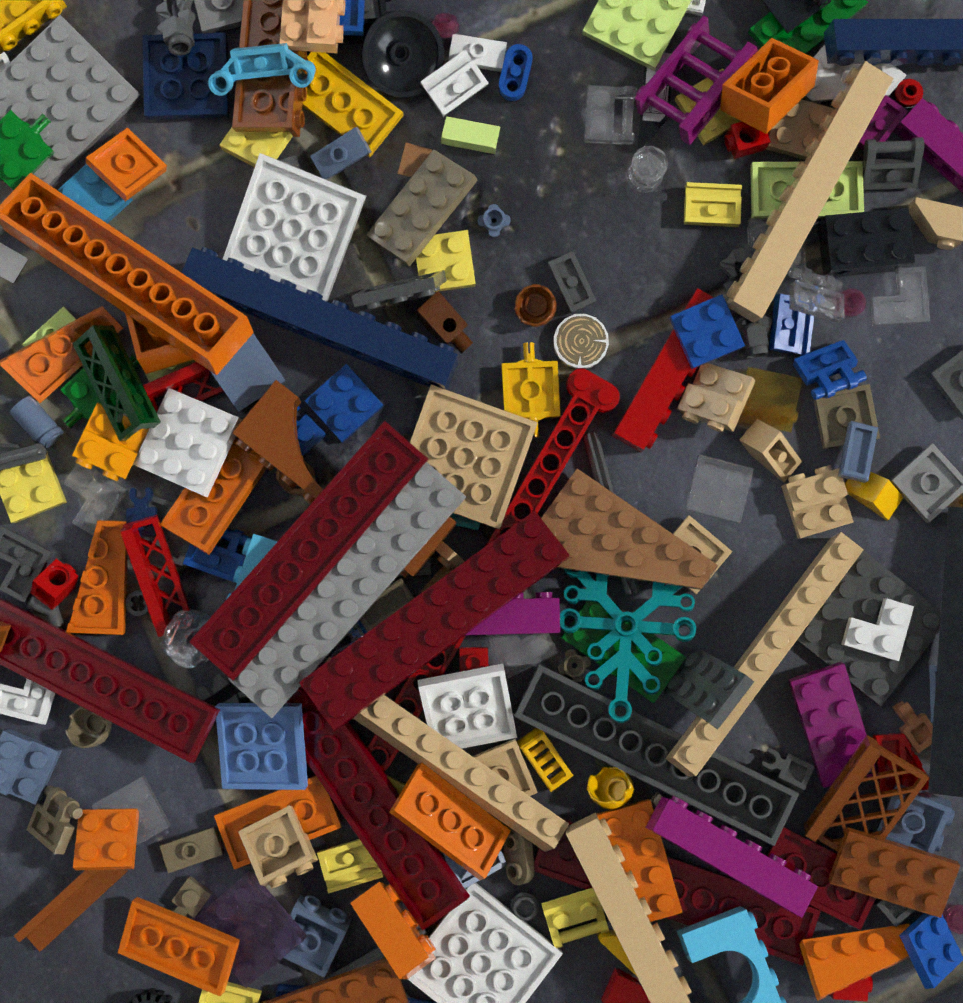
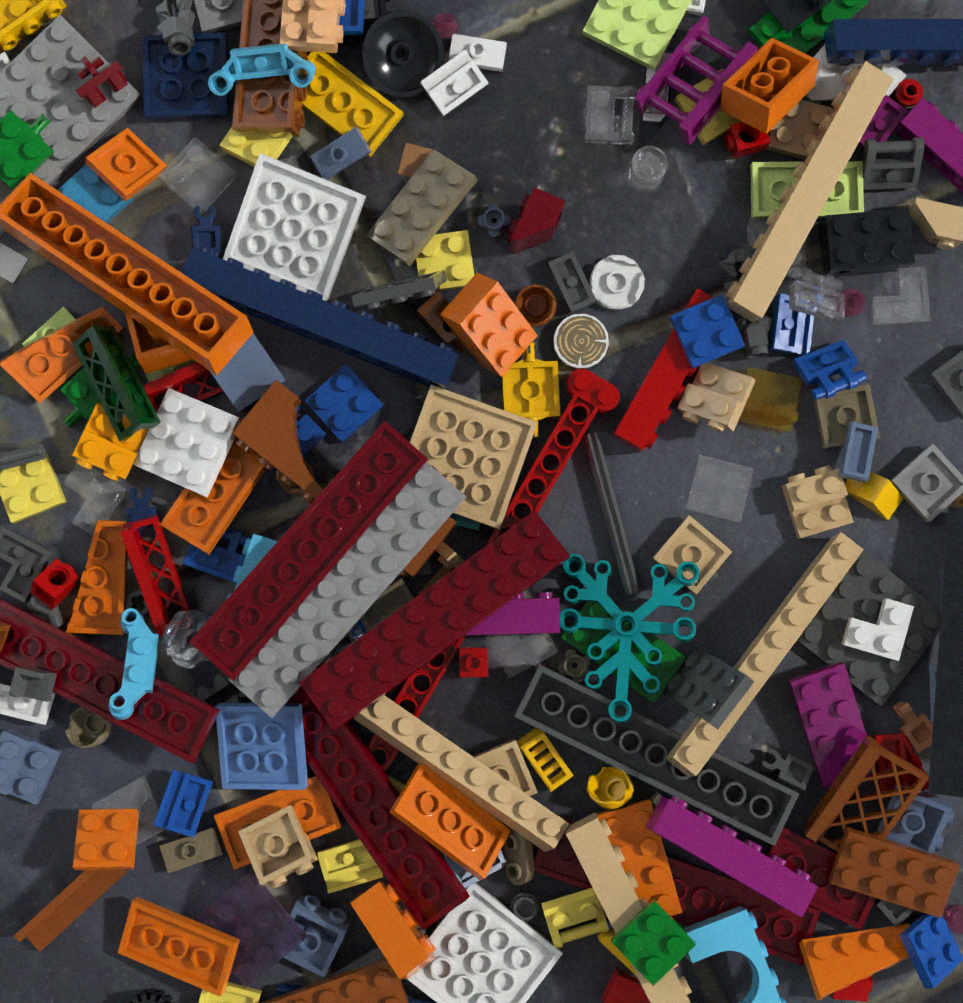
sand blue piece [10,396,64,449] -> none
dark tan plate [26,785,83,855] -> none
dark tan plate [171,876,213,918] -> none
white plate [418,664,517,749] -> none
yellowish green slope [441,116,500,154] -> none
blue plate [499,44,533,101] -> none
medium nougat wing [541,469,718,590] -> none
light yellow plate [684,182,742,227] -> none
tan slope [740,419,802,482] -> none
none -> dark grey panel [9,667,57,702]
none -> dark red hips [75,56,128,108]
none -> medium azure plate [109,608,160,720]
none -> blue plate [153,769,213,838]
none -> clear plate [158,137,238,215]
none -> dark blue plate [190,206,222,255]
none -> orange brick [440,272,538,377]
none -> dark red slope [507,187,565,254]
none -> white tile [589,255,645,311]
none -> green plate [611,898,696,986]

